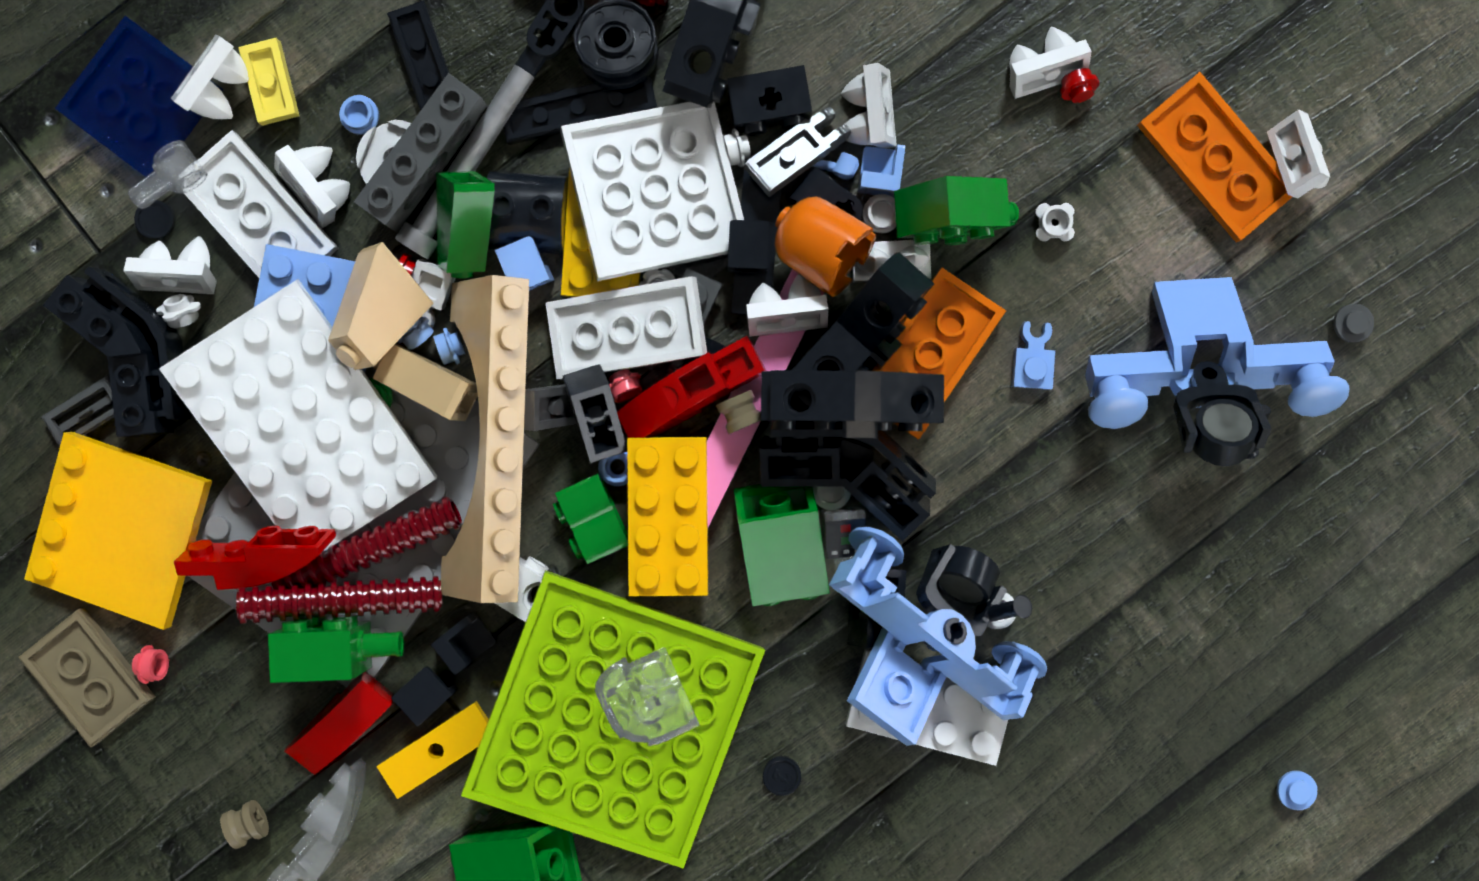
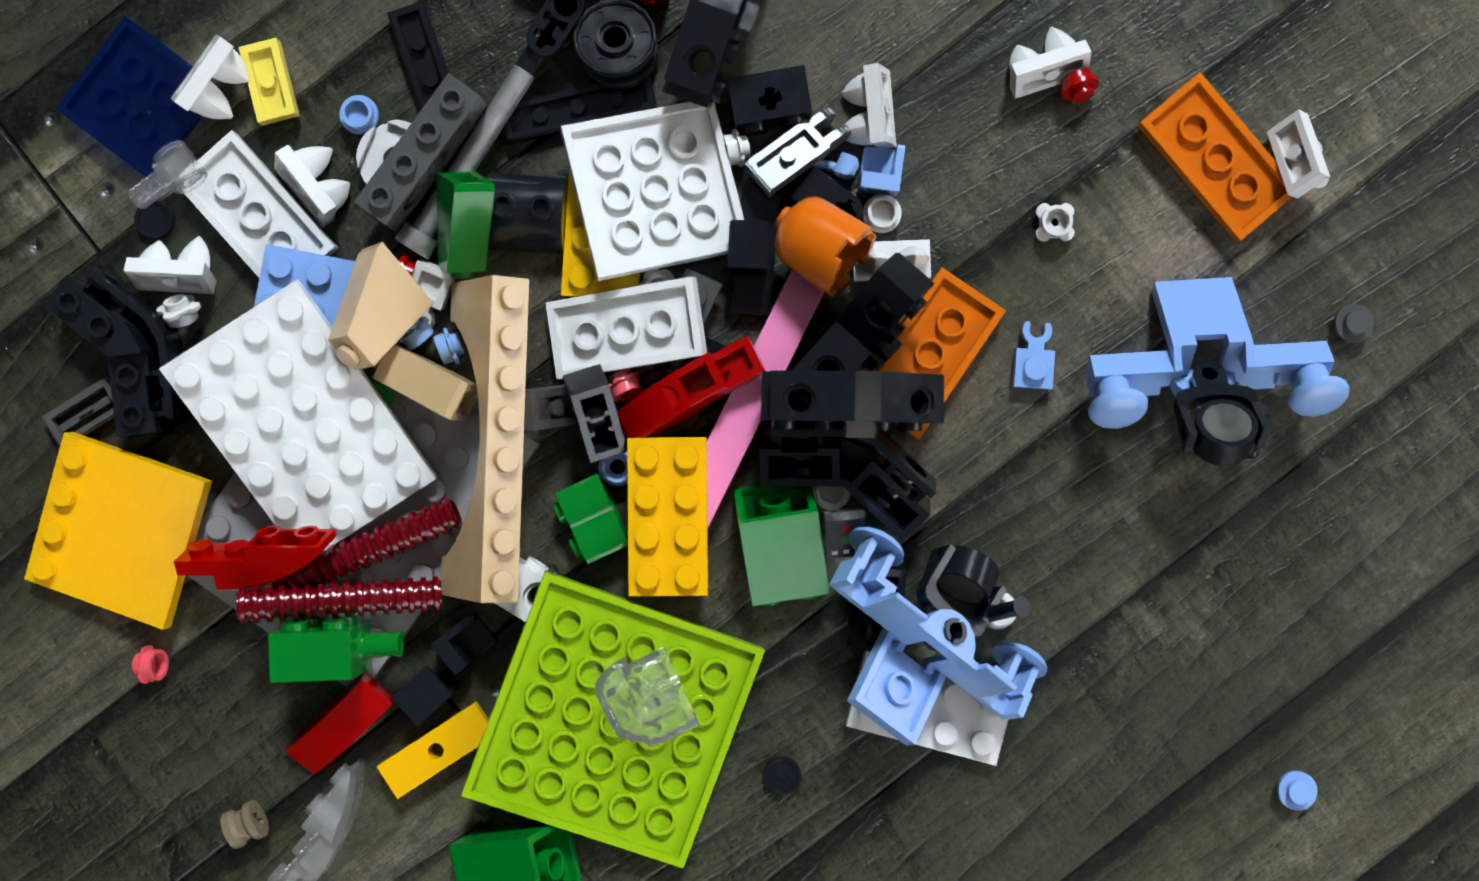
dark tan tile [18,608,156,747] -> none
light blue panel [495,236,554,291] -> none
dark tan wheel [716,390,761,434] -> none
white tile [746,274,828,337] -> none
green brick [894,176,1019,245] -> none

